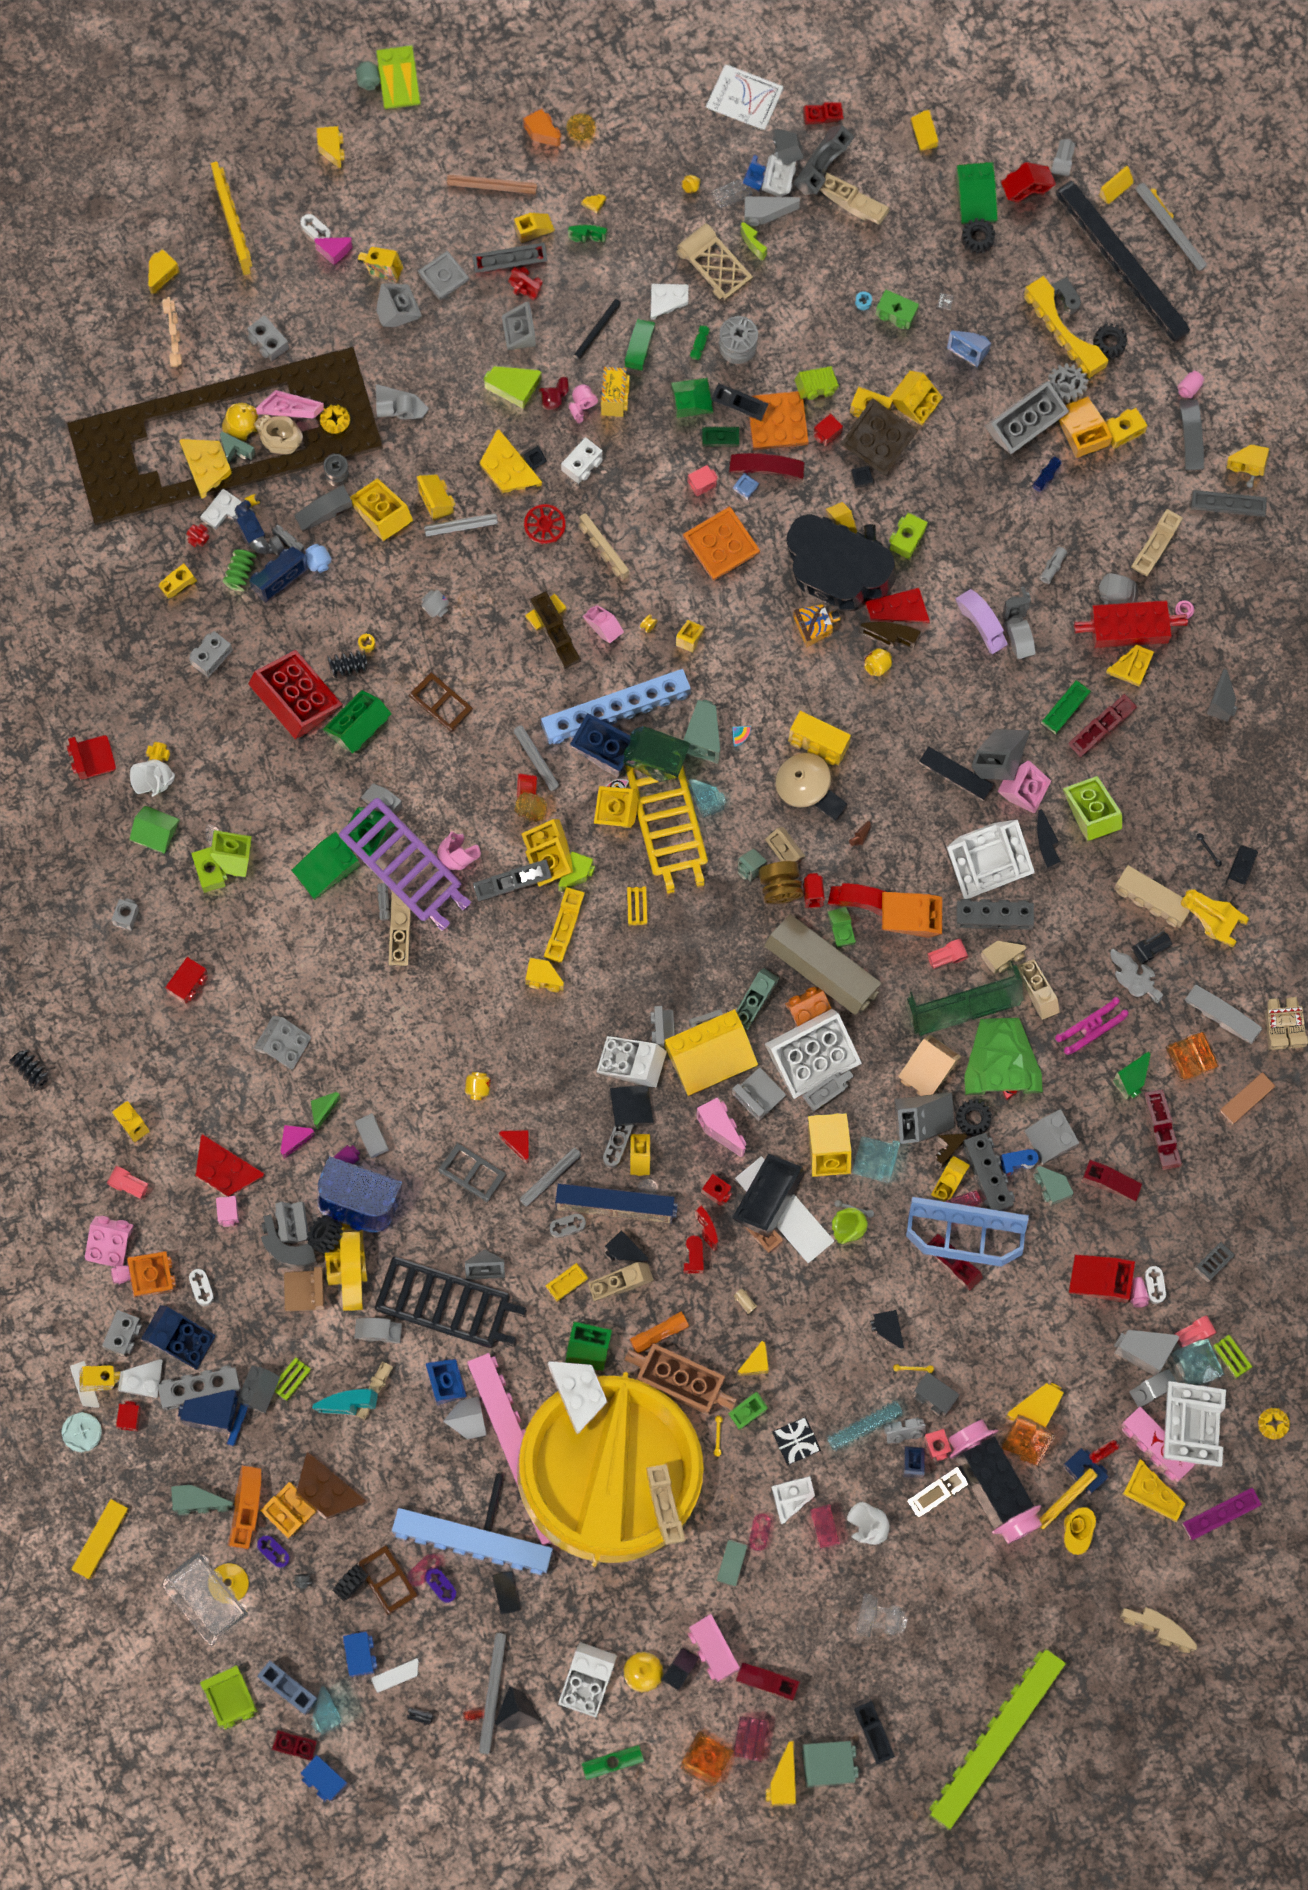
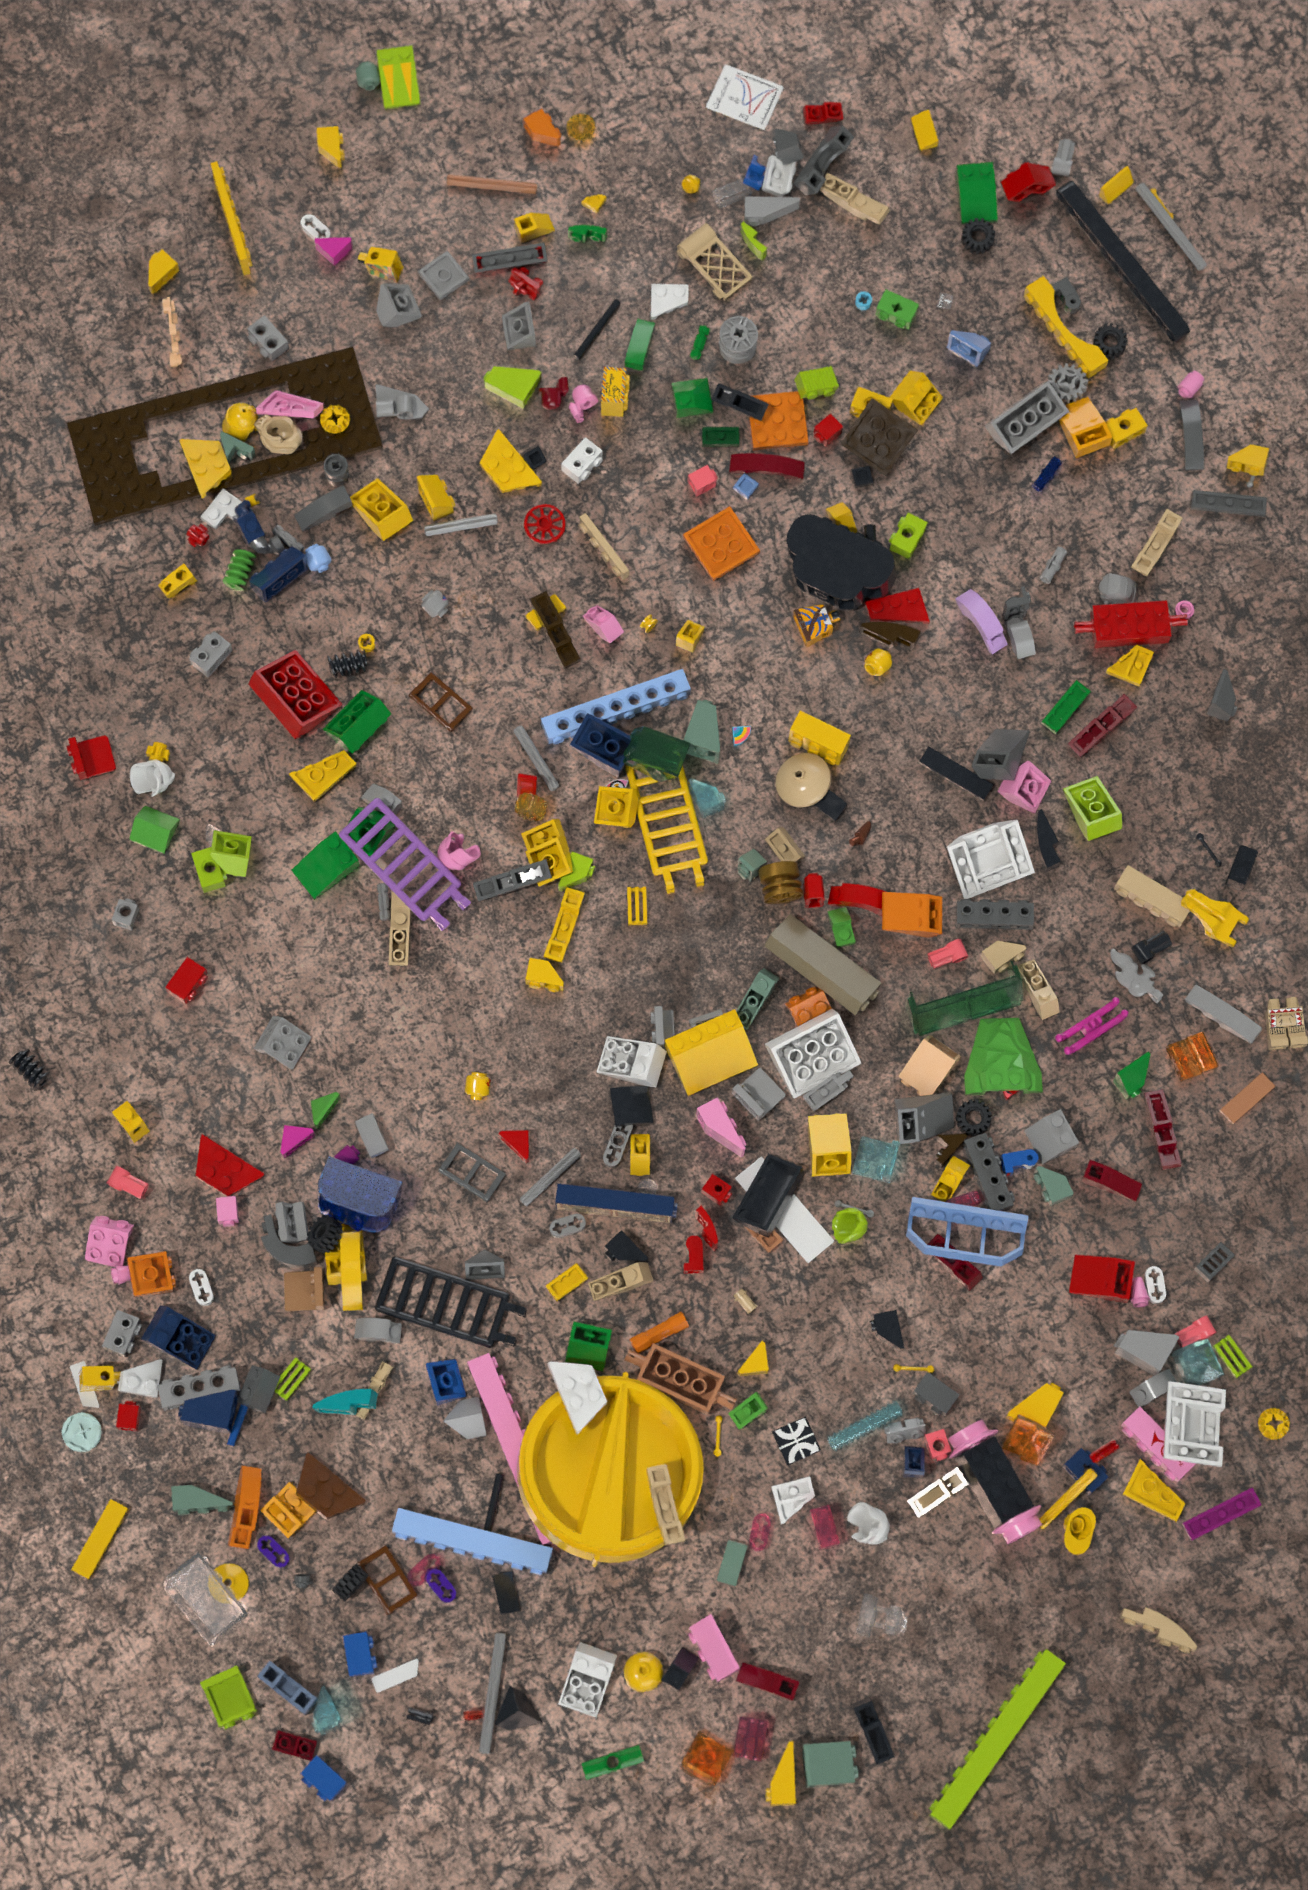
none -> yellow wing [289,750,357,802]

